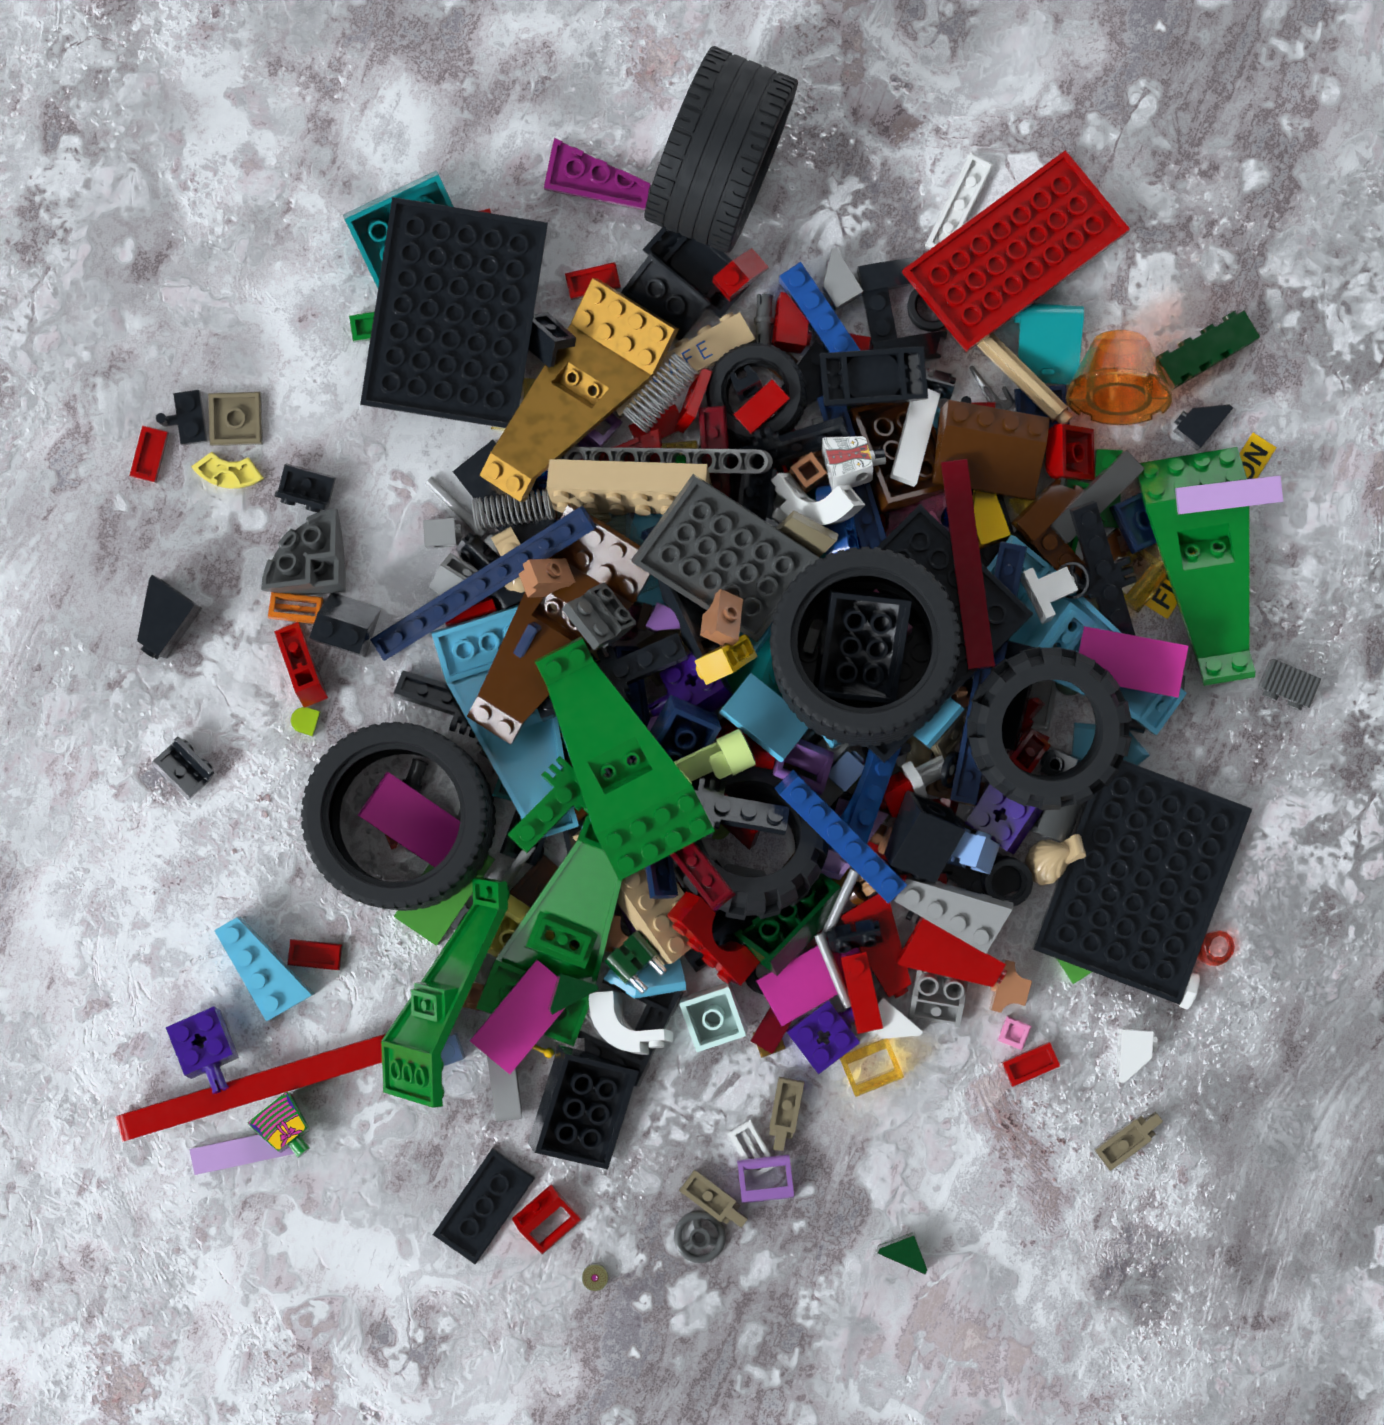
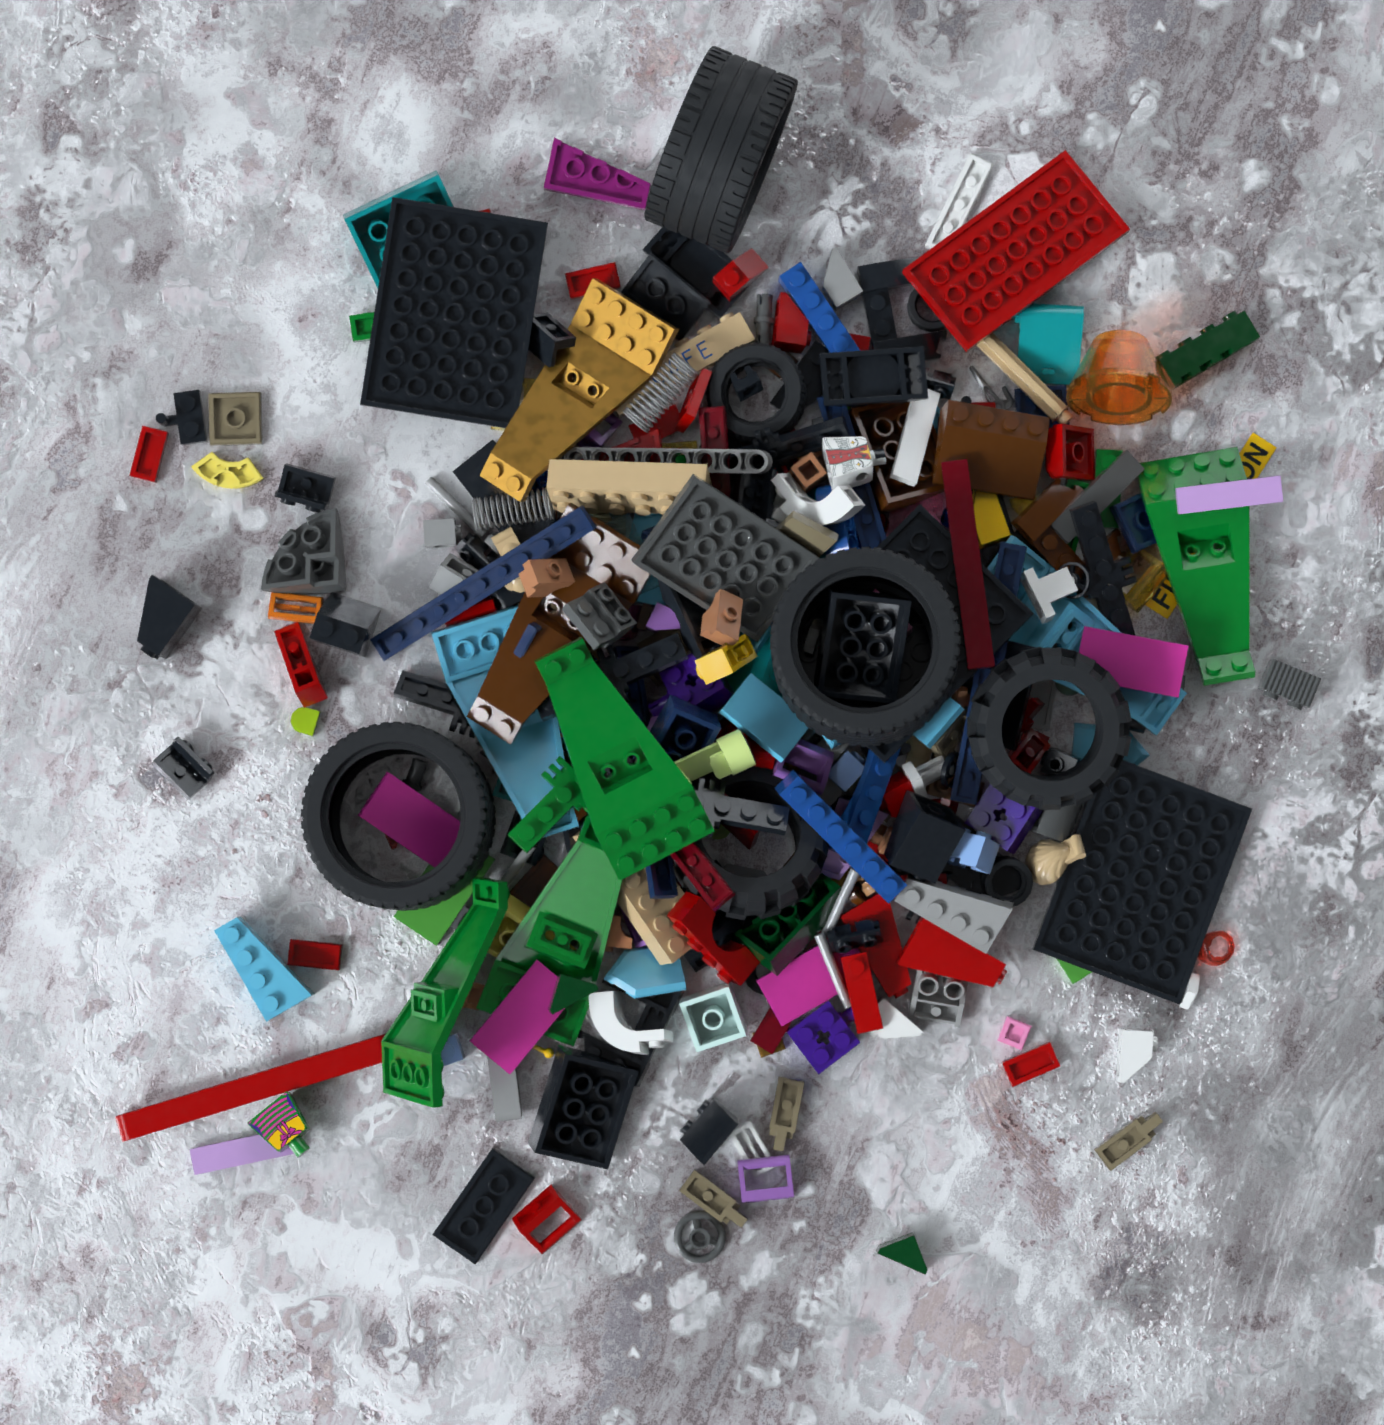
dark purple brick [165,1006,239,1094] -> none
olive tile [582,1264,608,1291] -> none
dark green piece [605,931,667,994] -> none
red tile [733,379,790,435] -> none
clear yellow tile [840,1038,904,1097] -> none
nougat brick [989,959,1032,1013] -> none
black slope [1173,404,1233,451] -> none
none -> black slope [679,1098,738,1165]

